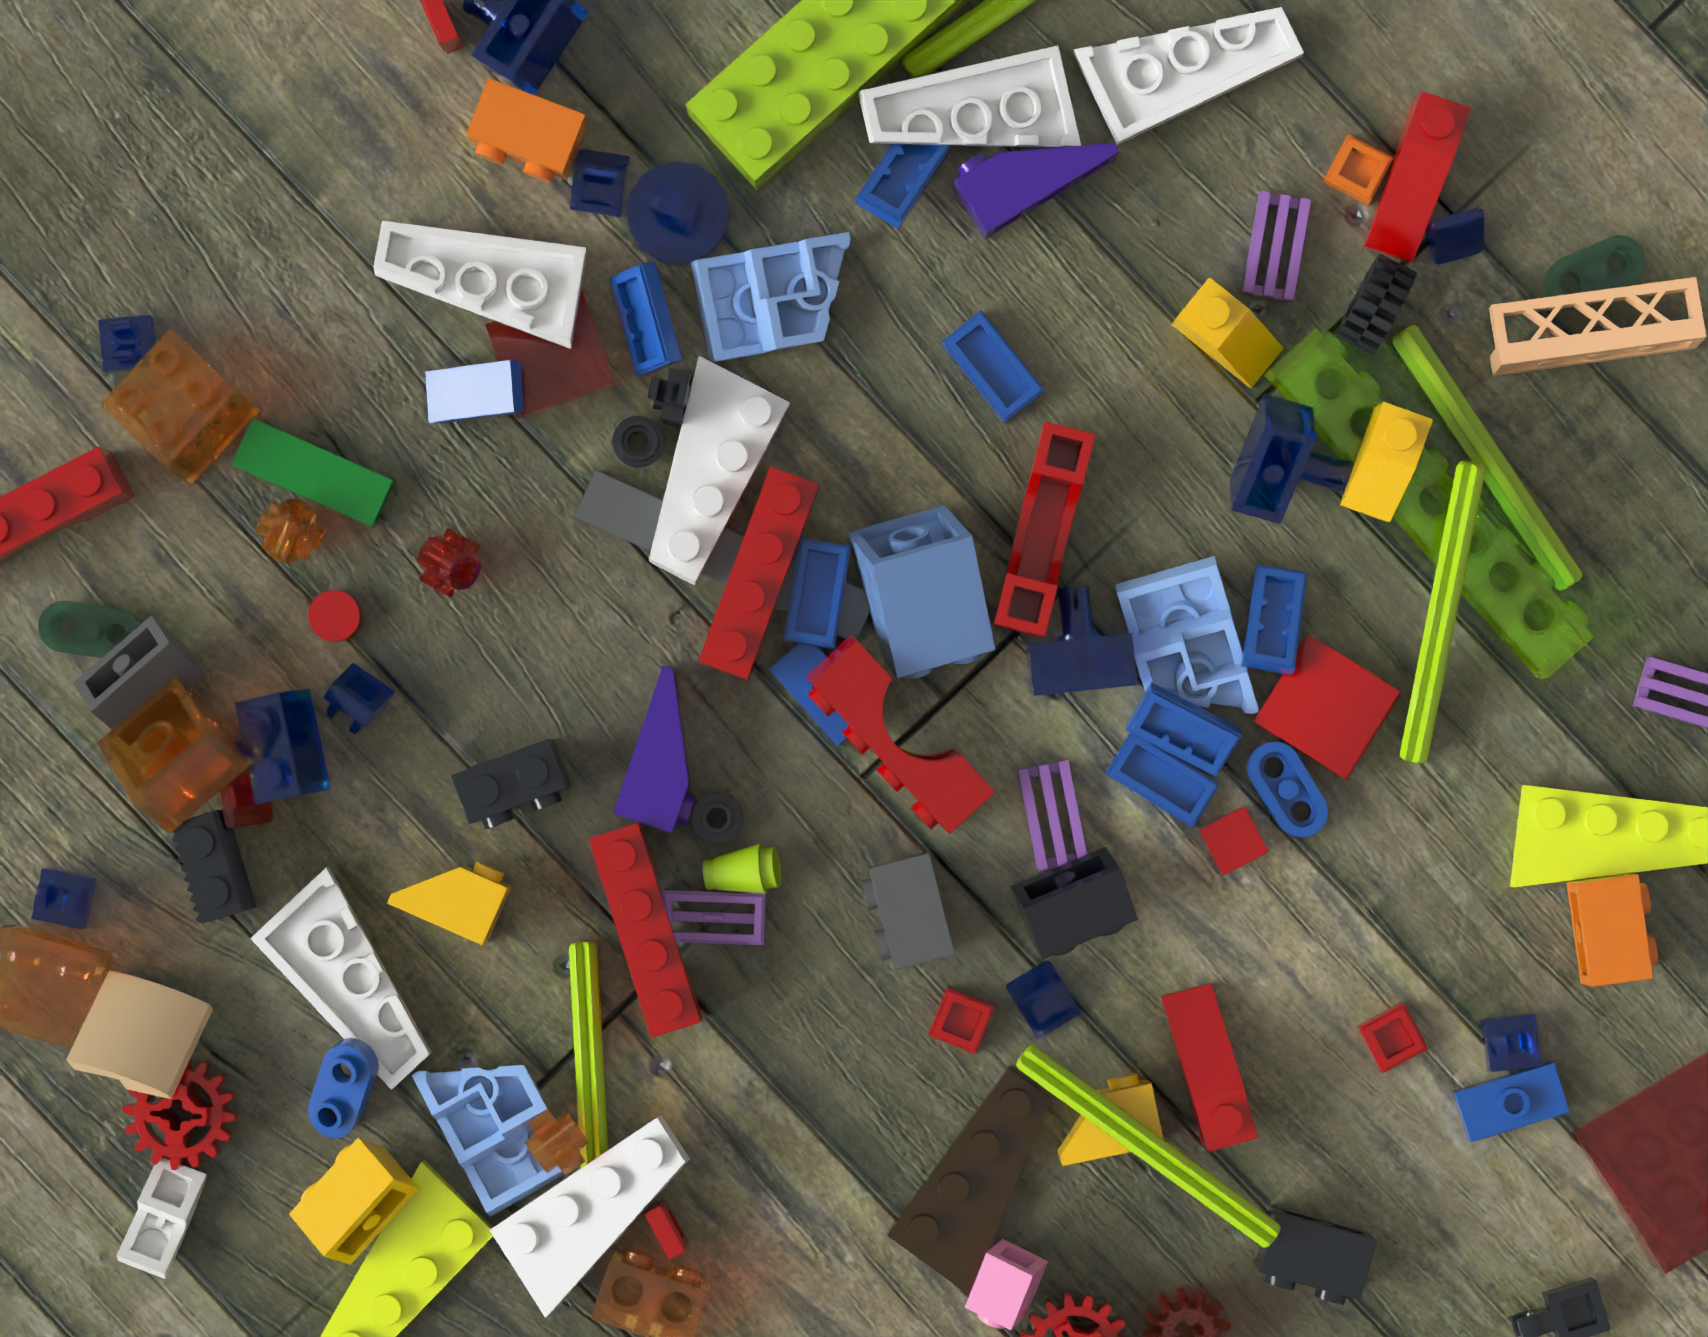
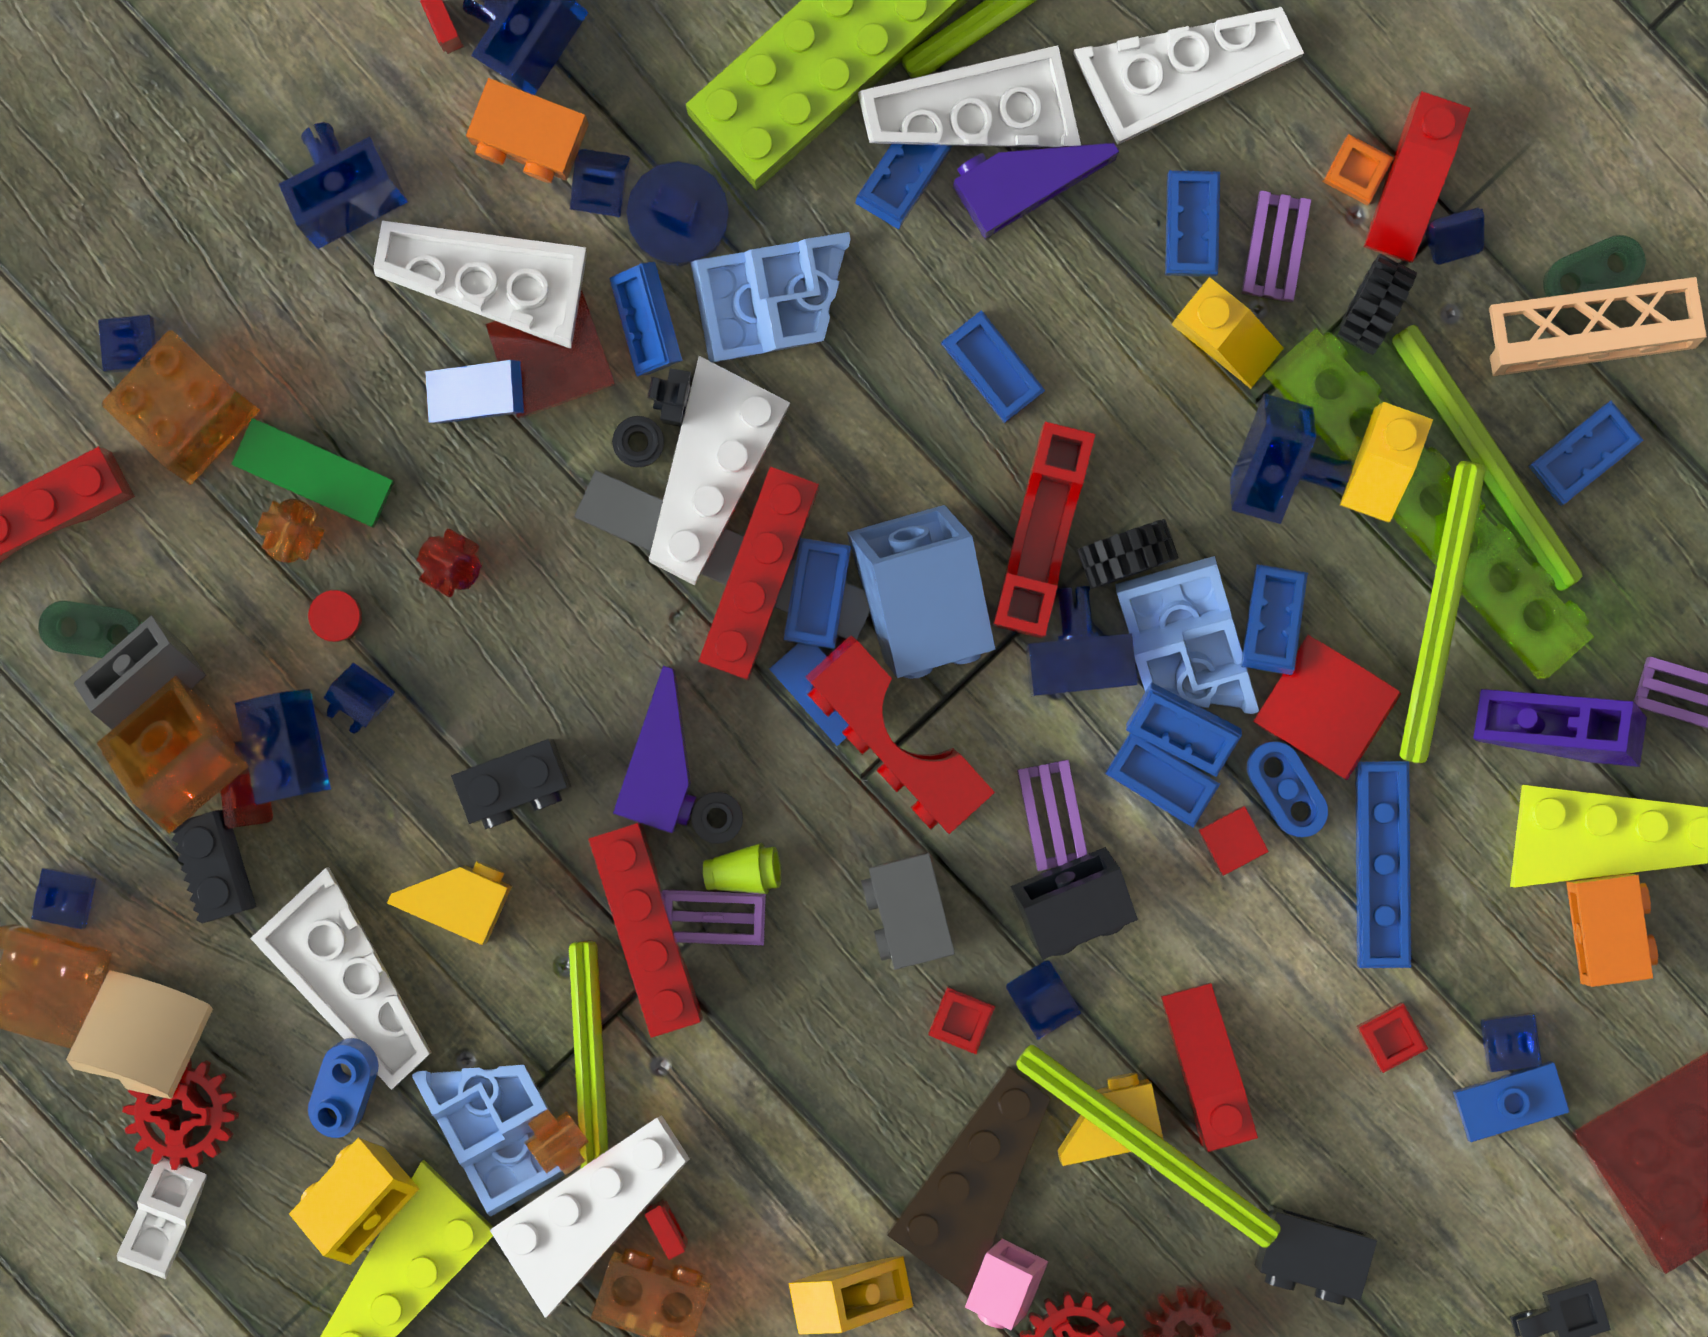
none -> clear blue brick [278,122,408,249]
none -> yellow slope [789,1256,914,1334]
none -> black tyre [1077,519,1179,589]
none -> blue plate [1165,170,1220,277]
none -> blue tile [1355,761,1411,968]
none -> dark purple slope [1473,689,1647,767]
none -> blue plate [1528,400,1644,506]

